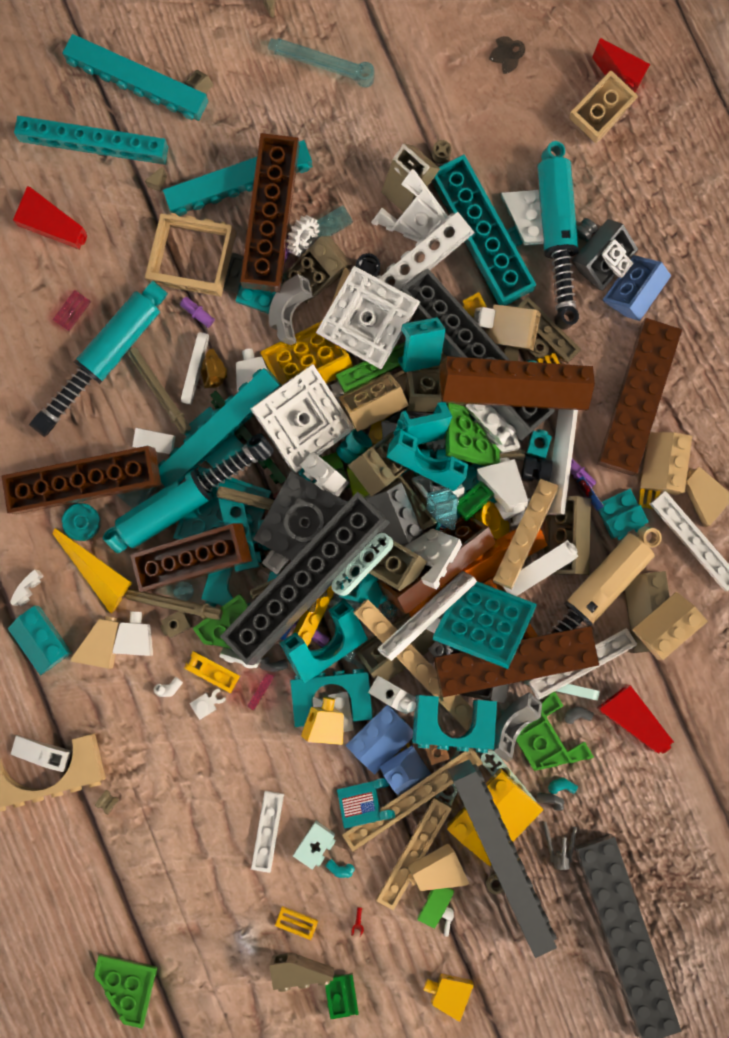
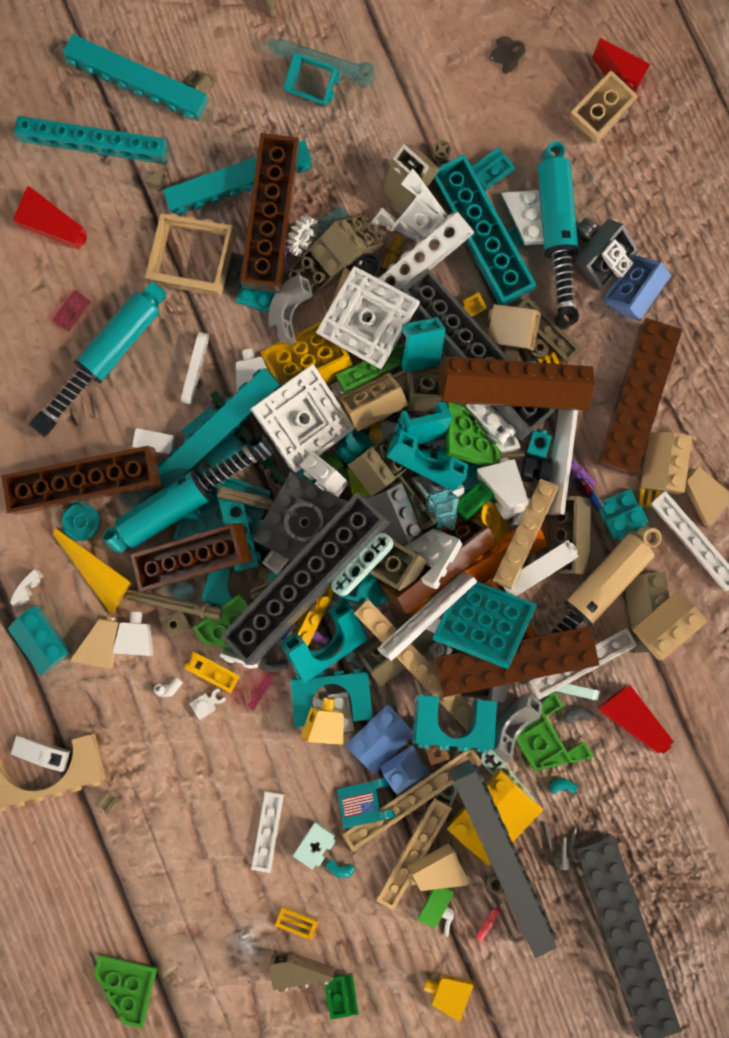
dark tan axle [127,348,191,434] -> none
medium lavender axle [180,297,215,328] -> none
pearl gold hand [200,349,227,388] -> none
red hand [351,907,364,937] -> none
white torso [368,676,416,714] -> none
clear light blue plate [381,601,398,620] -> none
white slope [474,307,495,328] -> none
dark grey arm [537,793,565,811] -> none
none -> teal window [283,52,341,106]
none -> dark tan slope [321,215,386,267]
none -> pearl gold axle [381,234,405,271]
none -> teal plate [472,147,515,191]
none -> coral piece [475,907,500,942]

